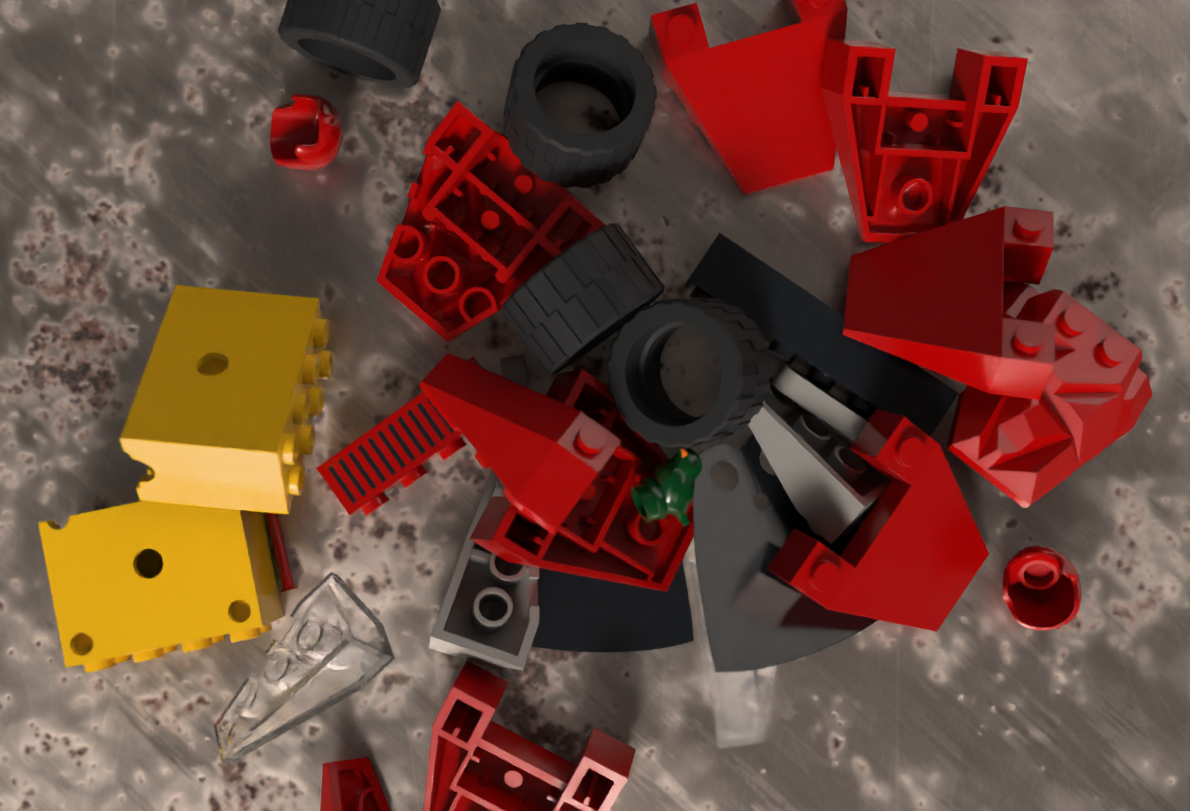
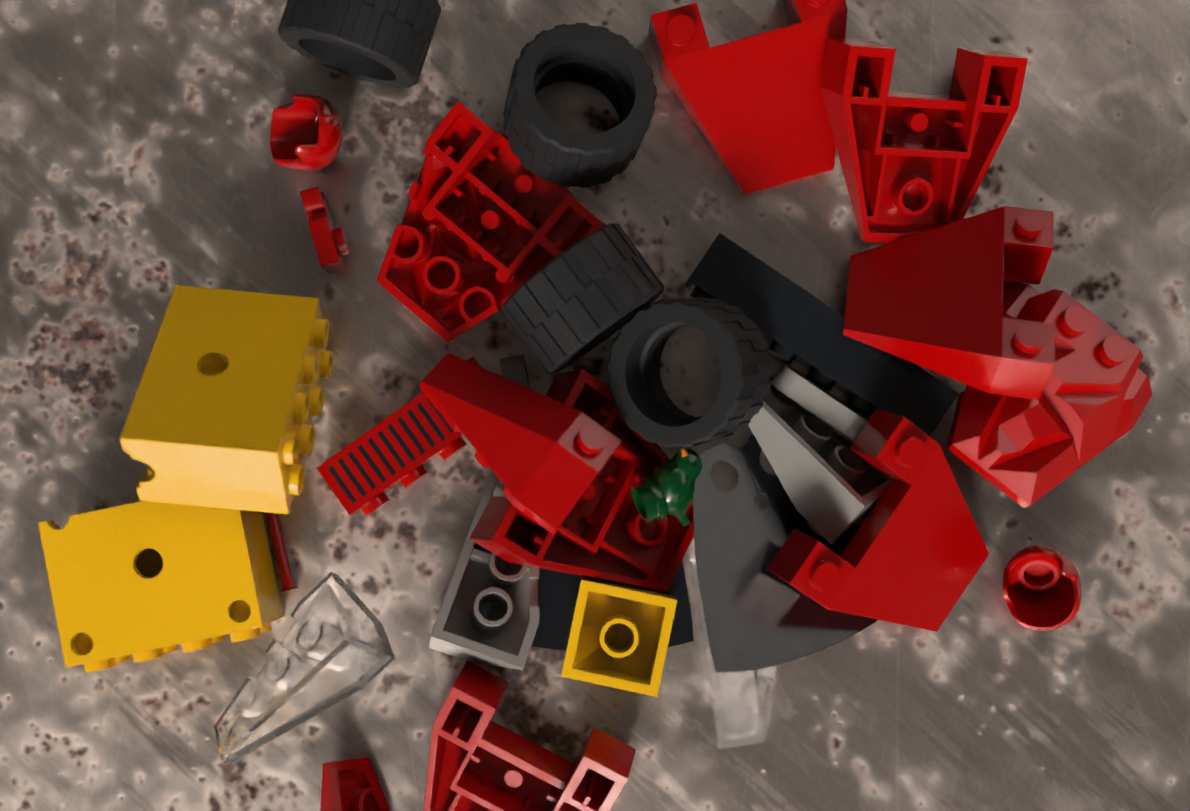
none -> red plate [300,186,351,274]
none -> yellow slope [561,576,677,697]

